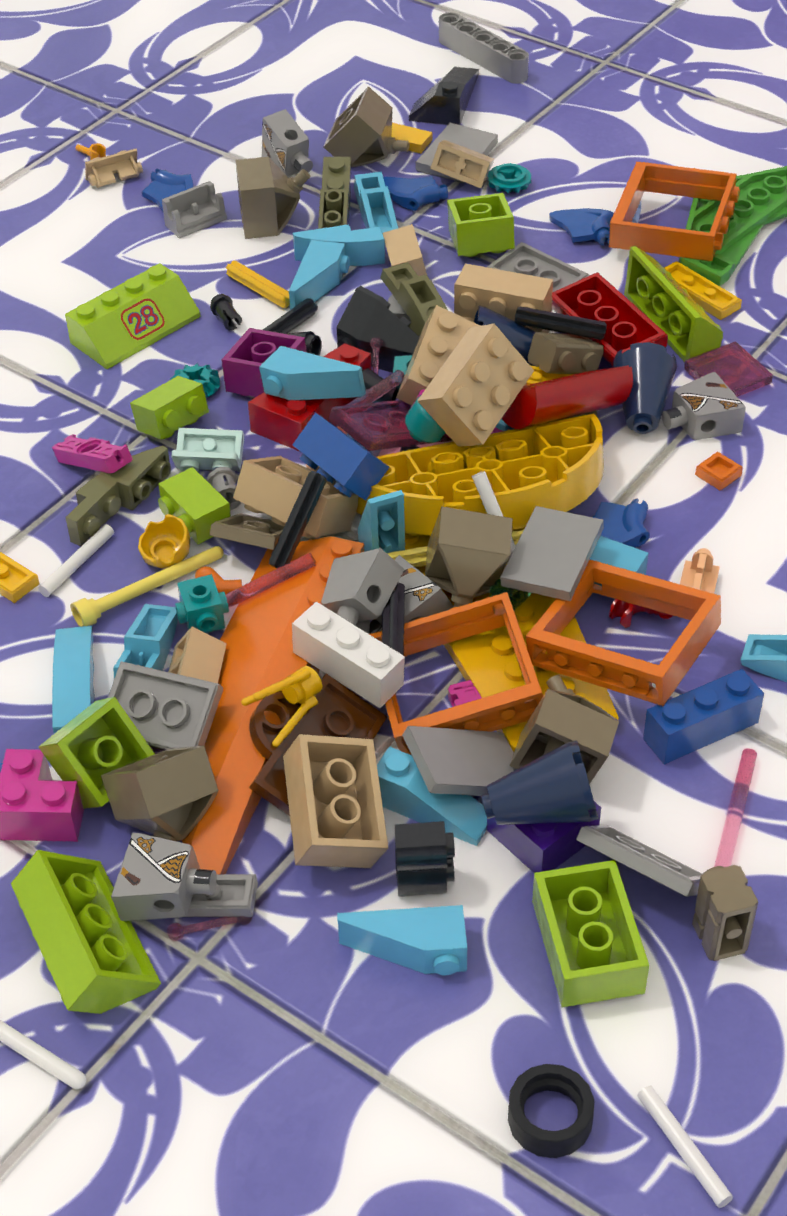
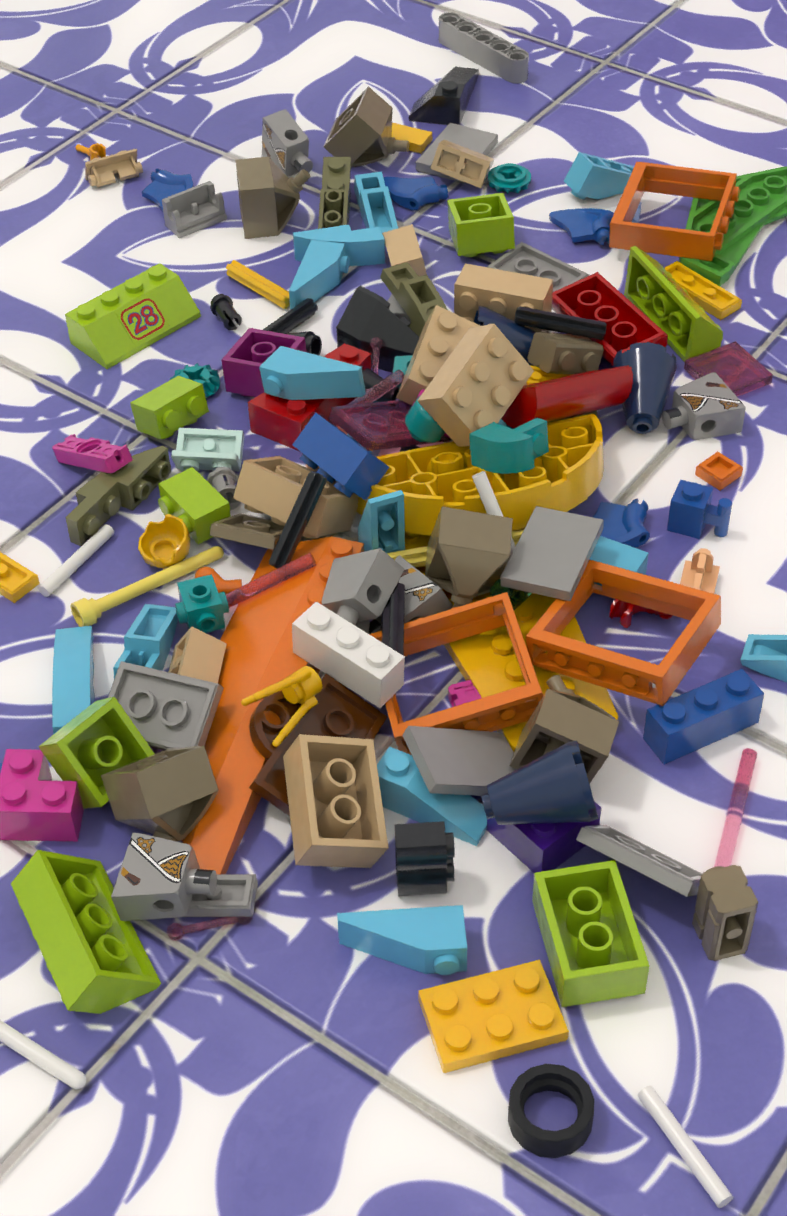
none -> yellow plate [418,960,569,1073]
none -> teal brick [469,418,549,474]
none -> medium azure slope [564,152,634,200]
none -> blue brick [667,479,732,539]

